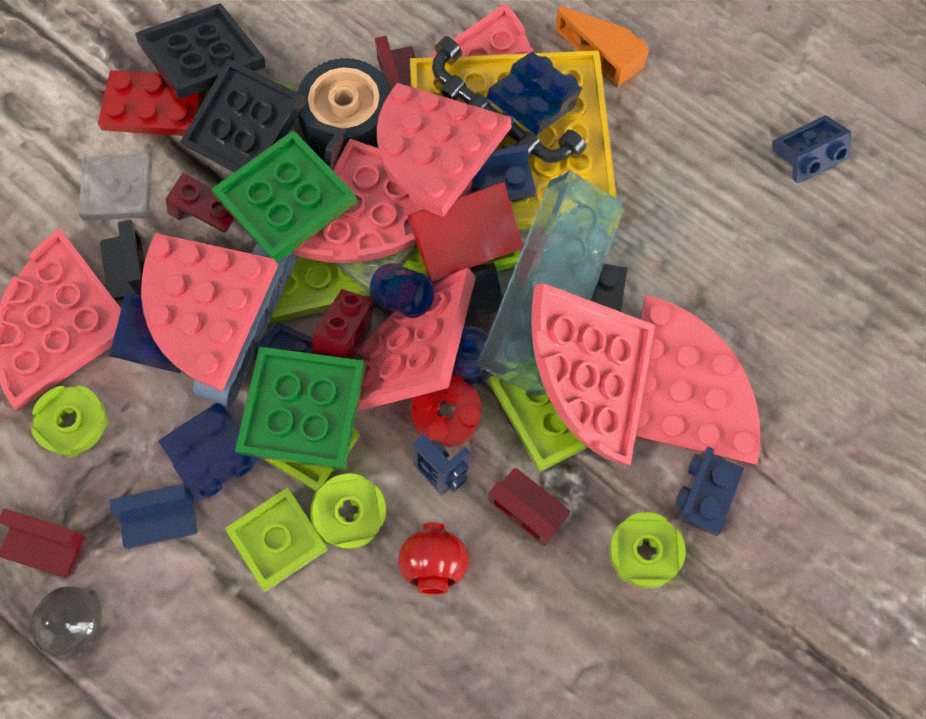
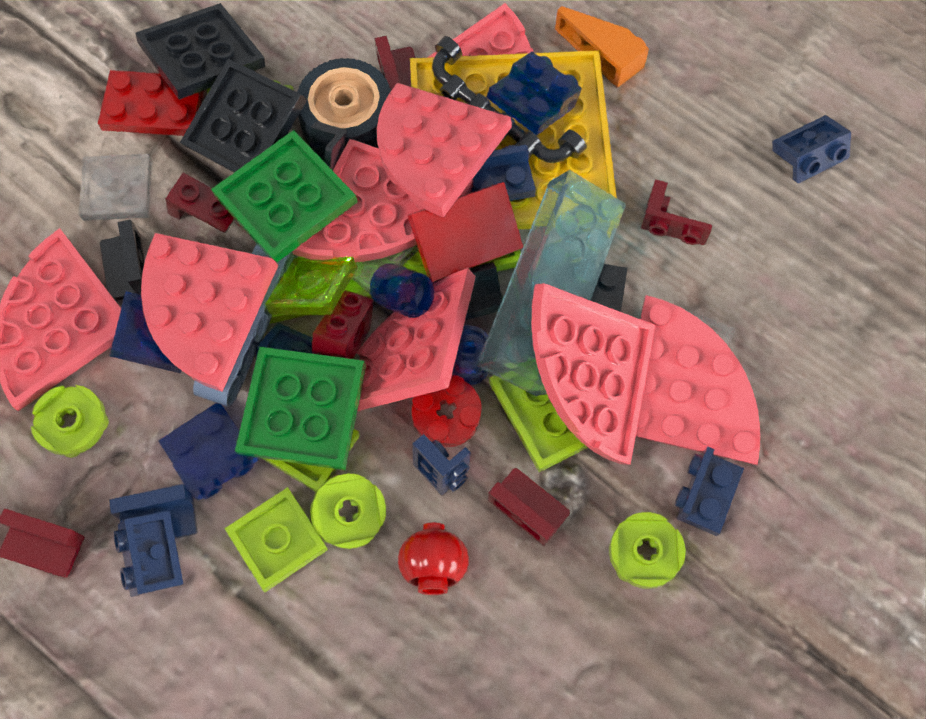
clear smoke hair [30,586,102,659] -> none
none -> dark blue bracket [114,511,183,597]
none -> clear neon green plate [265,257,358,315]
none -> dark red bracket [640,179,712,245]

